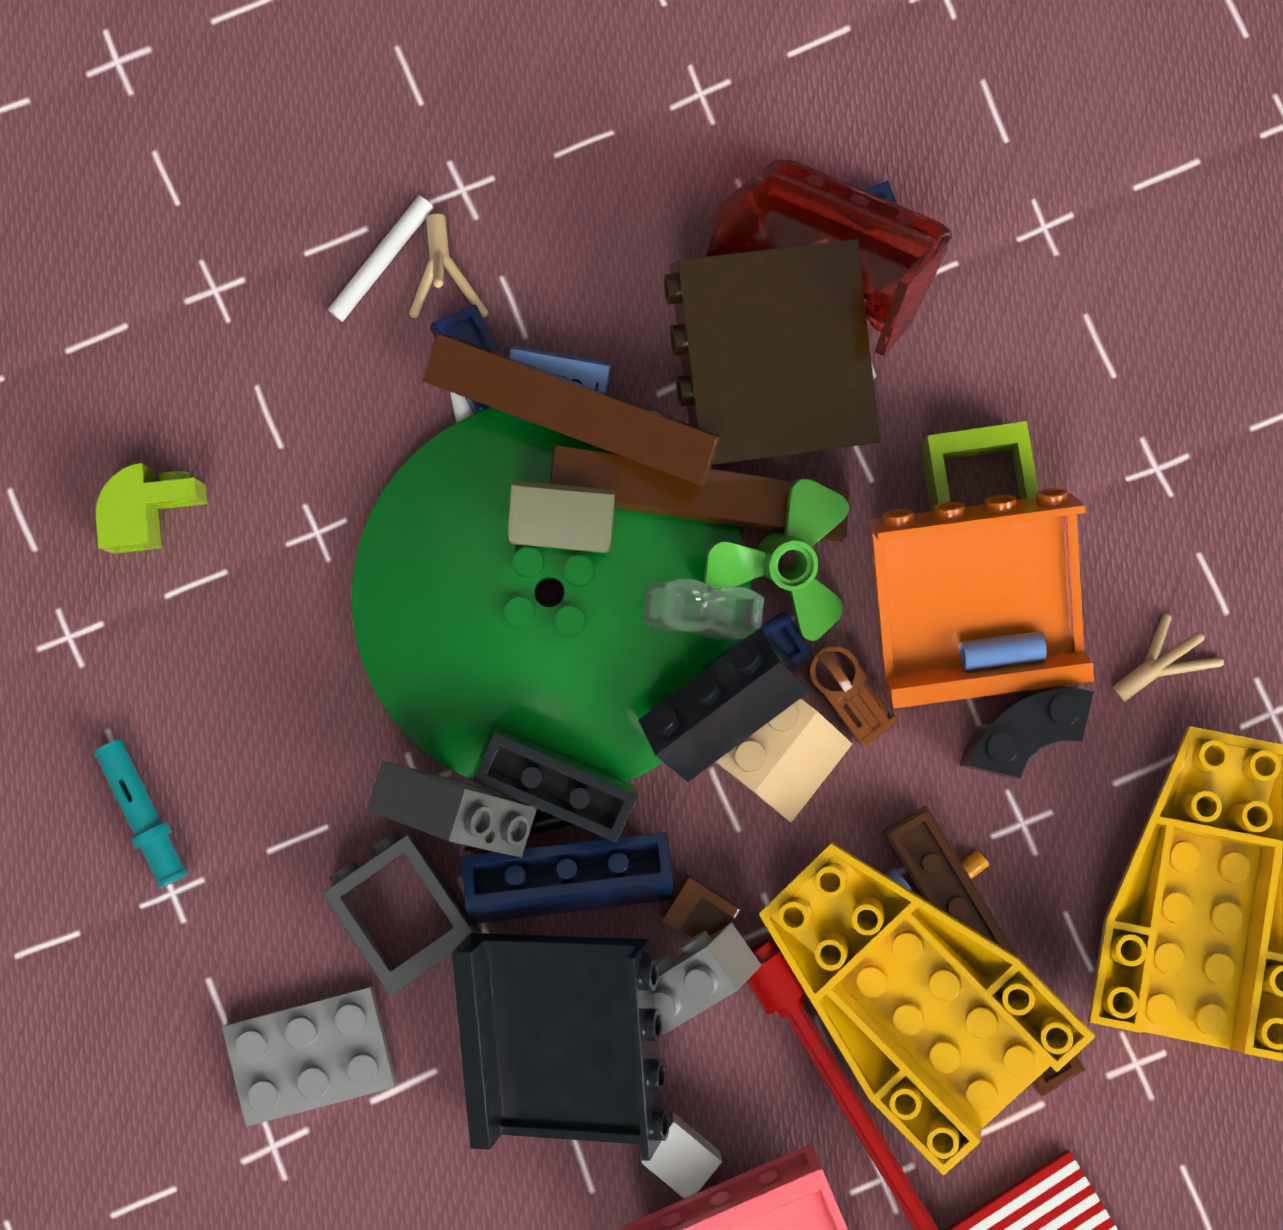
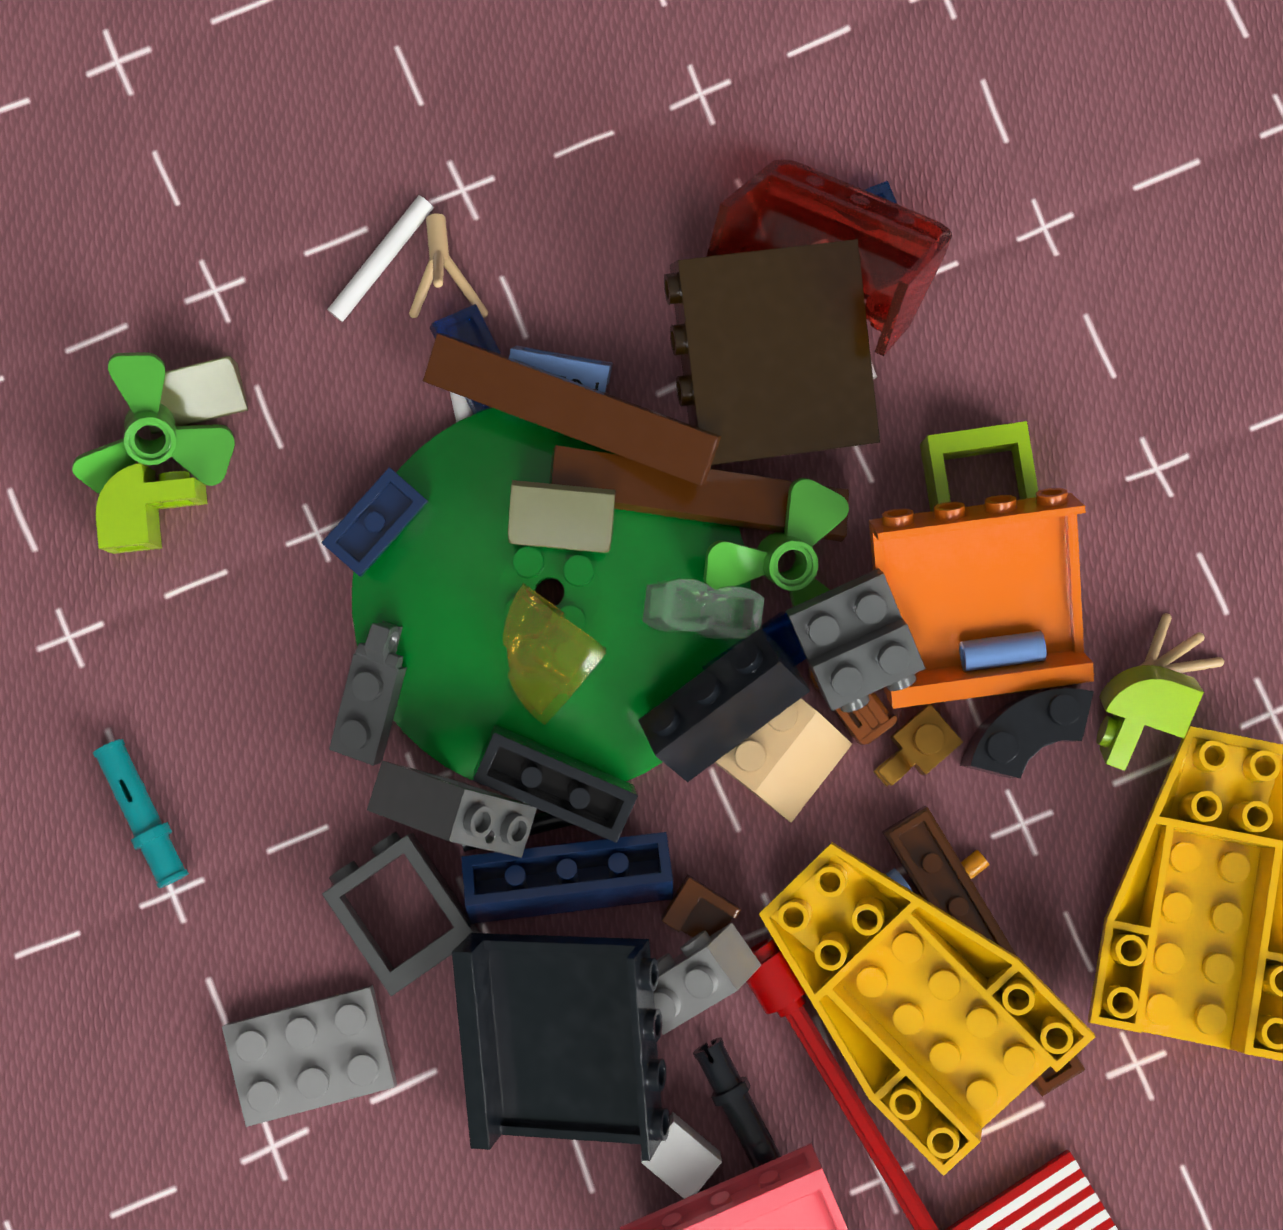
none -> bright green piece [72,352,235,494]
none -> slope [148,356,249,434]
none -> dark blue panel [321,467,428,577]
none -> dark grey hinge [329,621,407,766]
none -> clear yellow brick [503,583,606,725]
none -> black pin [693,1038,781,1168]
none -> dark grey plate [785,568,926,712]
none -> pearl gold plate [873,704,963,787]
none -> lime brick [1096,665,1204,771]

